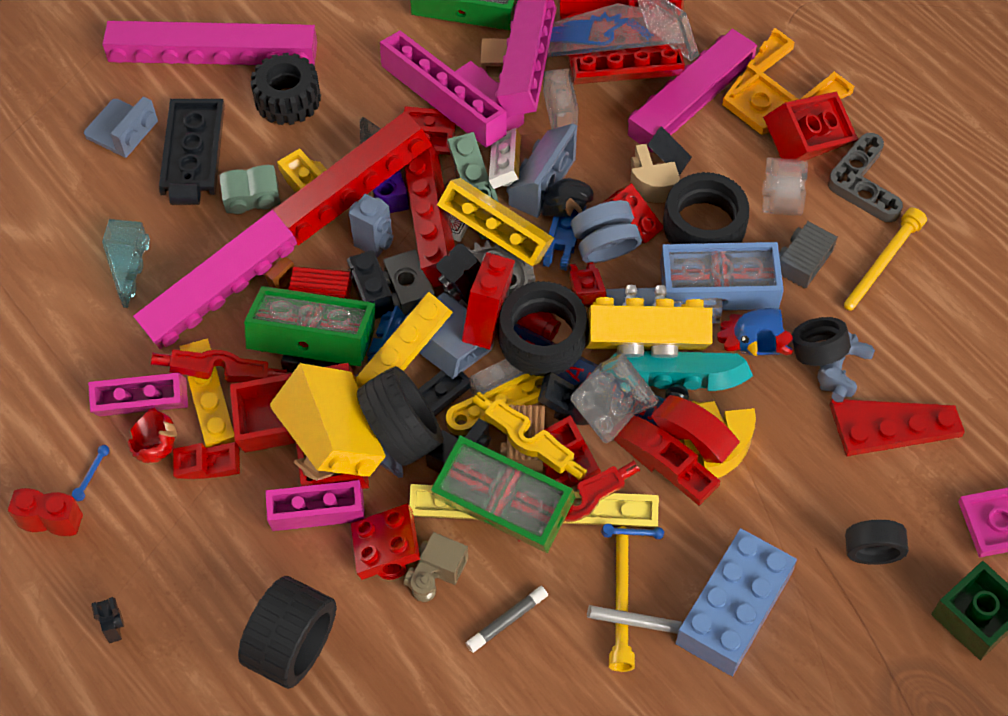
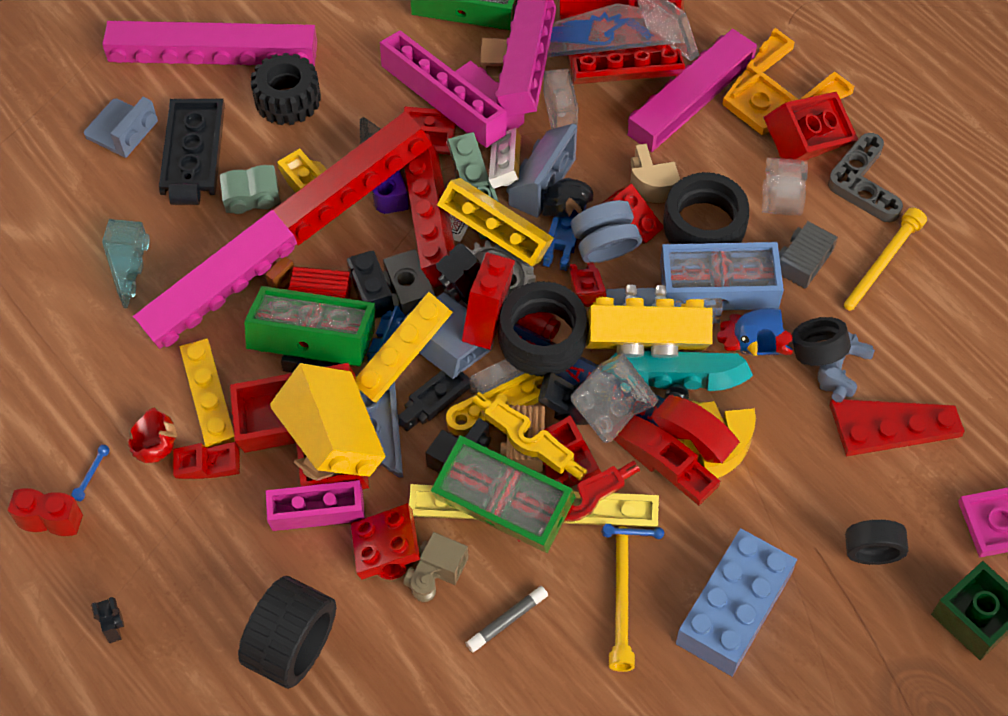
dark pink brick [88,373,188,416] -> none
red piece [151,350,287,383] -> none
sand blue brick [349,194,393,258] -> none
black tyre [357,366,443,466] -> none
light grey bar [587,605,682,634] -> none
black sticker [648,126,692,176] -> none

